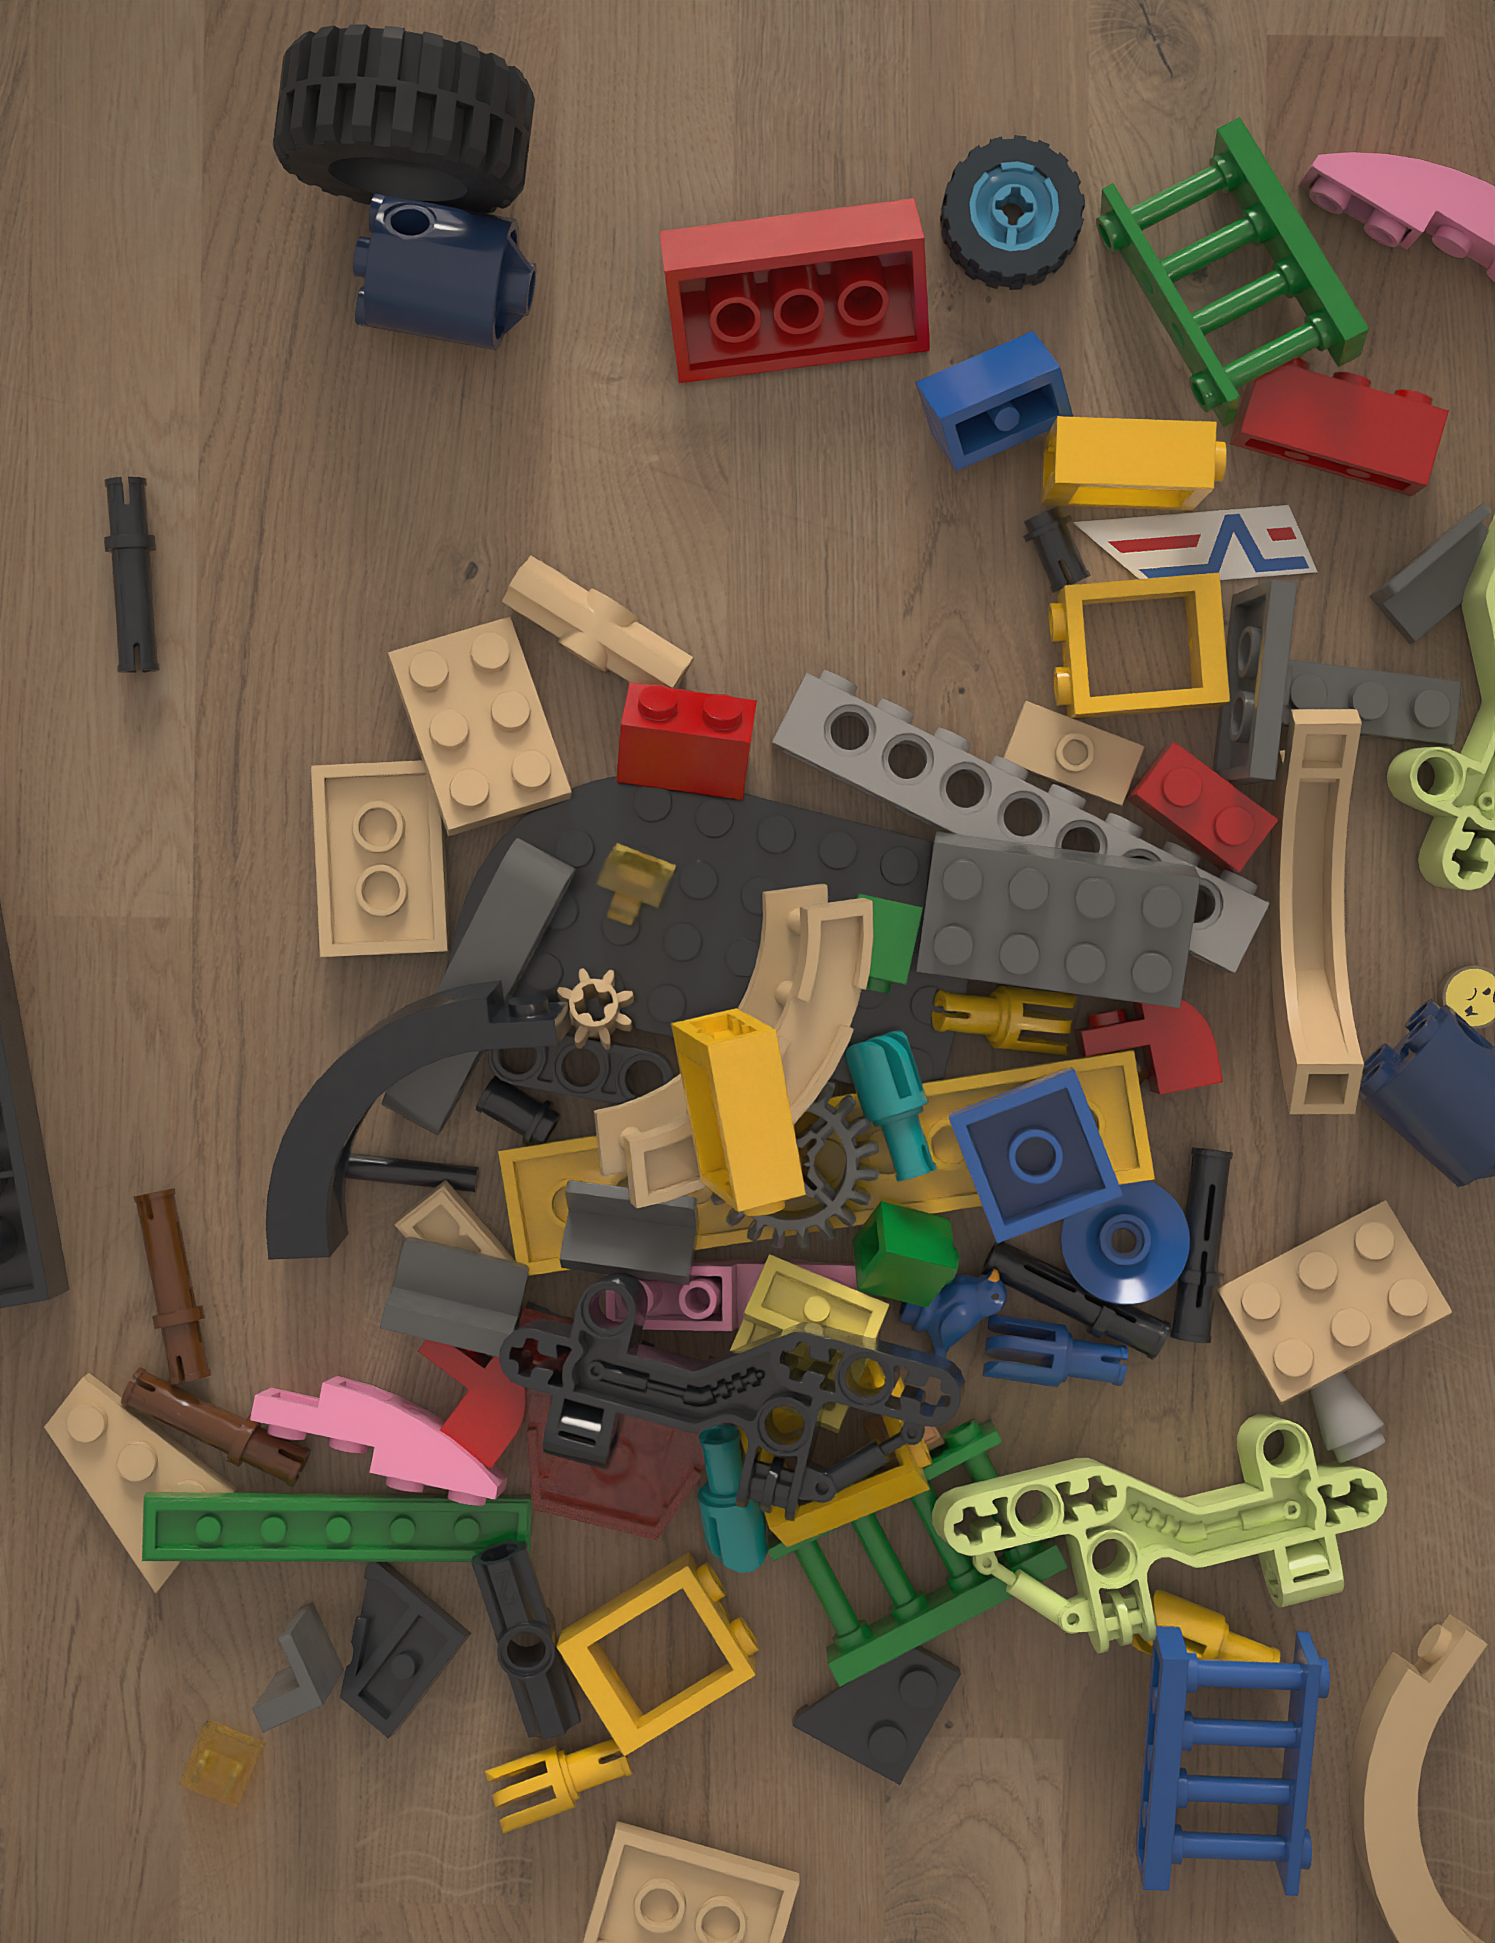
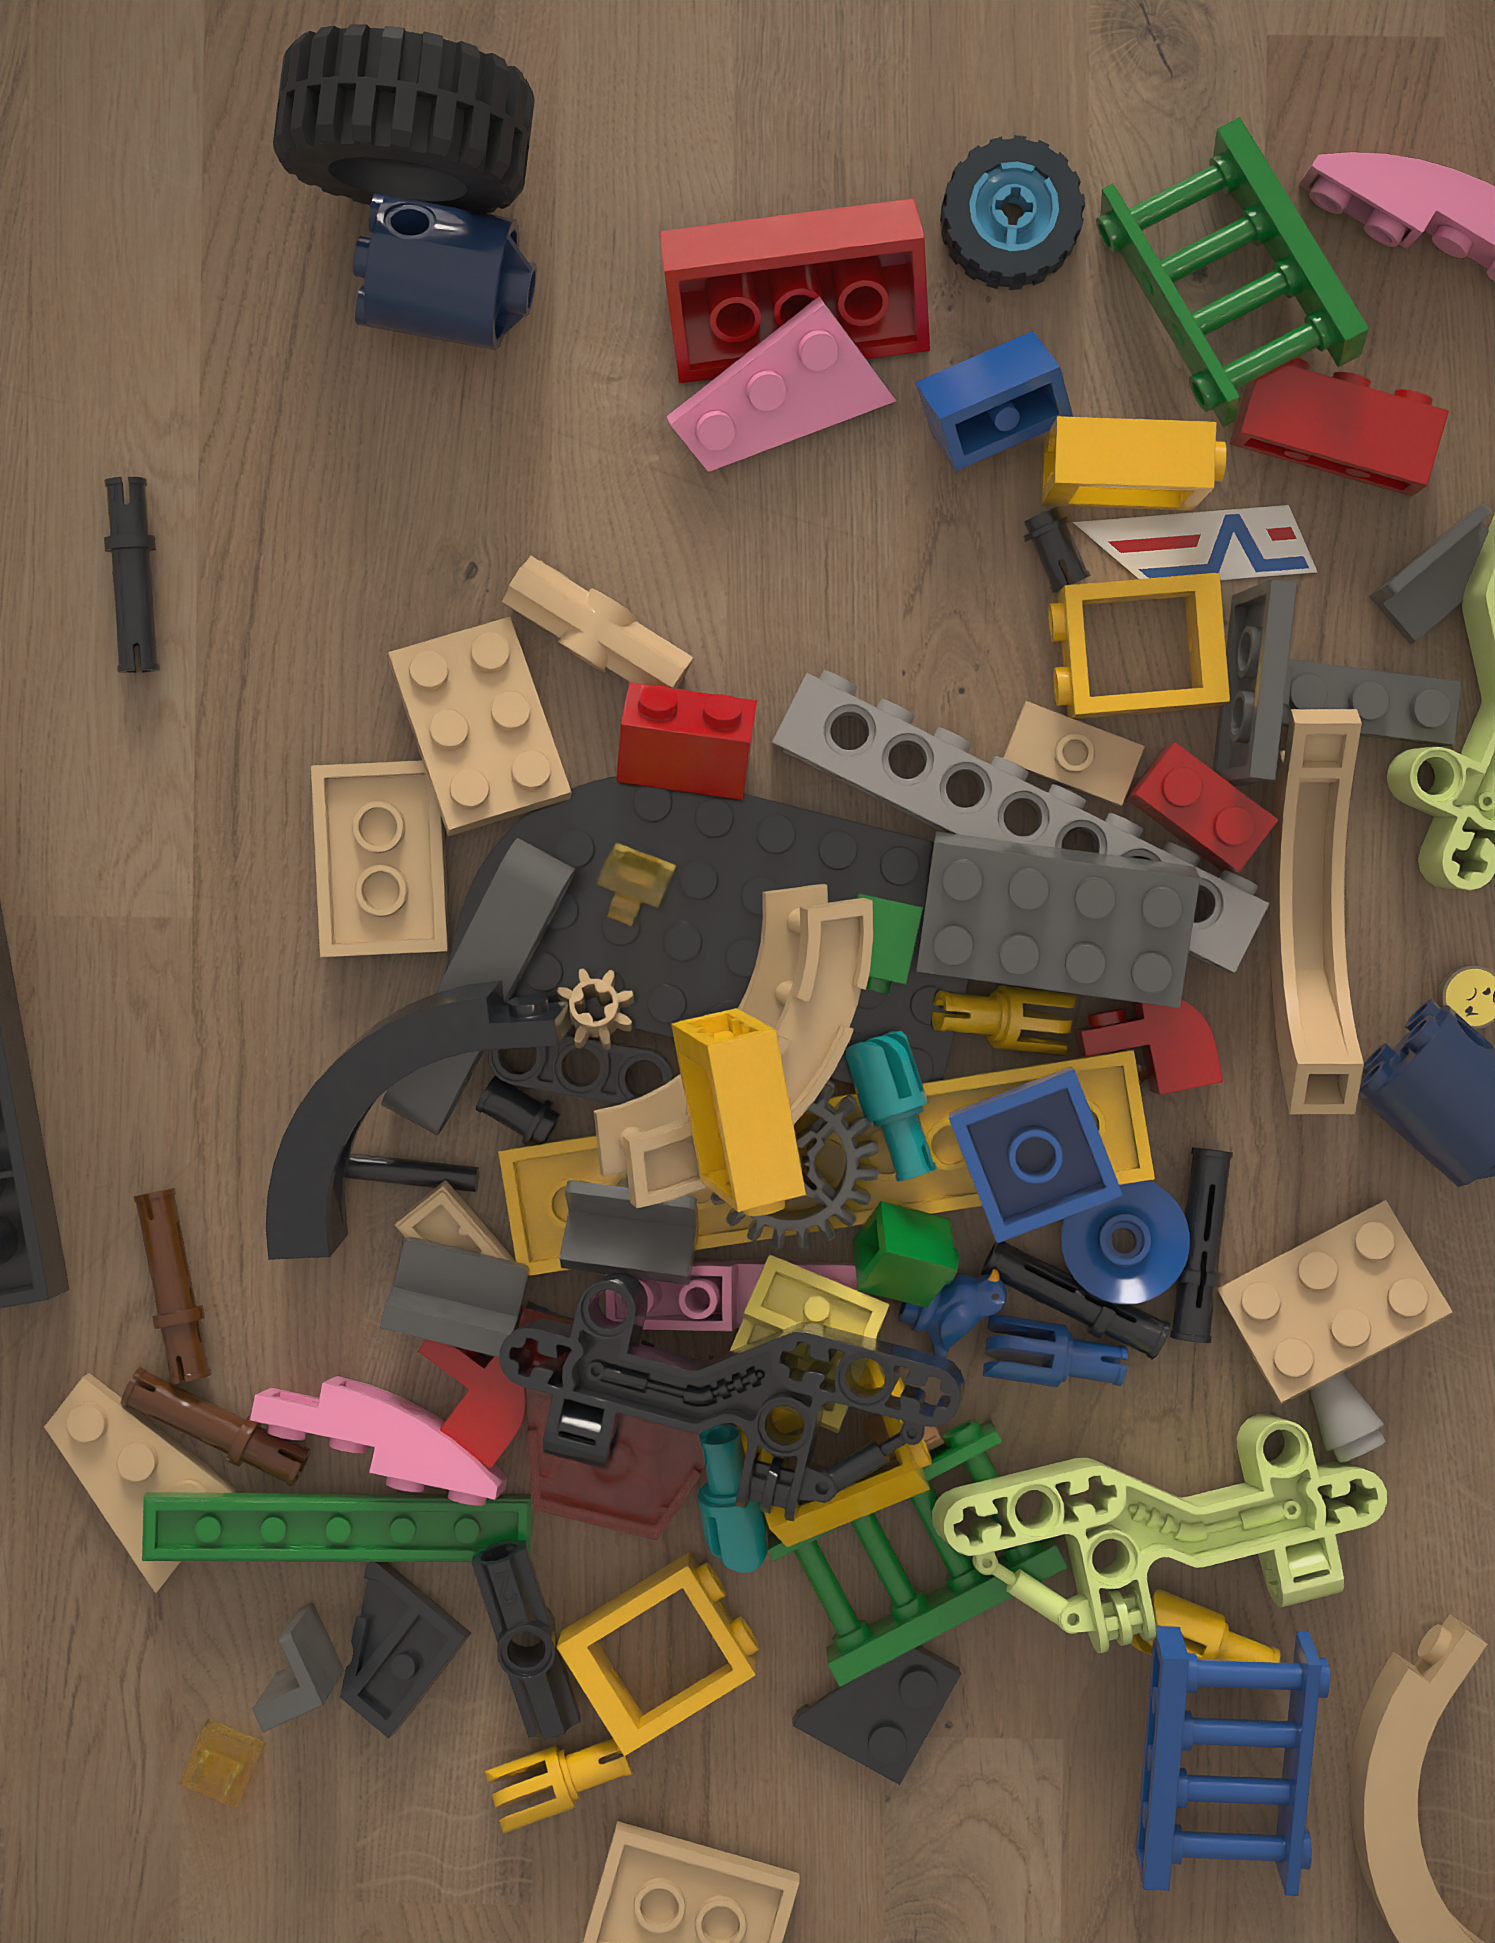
none -> bright pink wing [666,296,896,472]

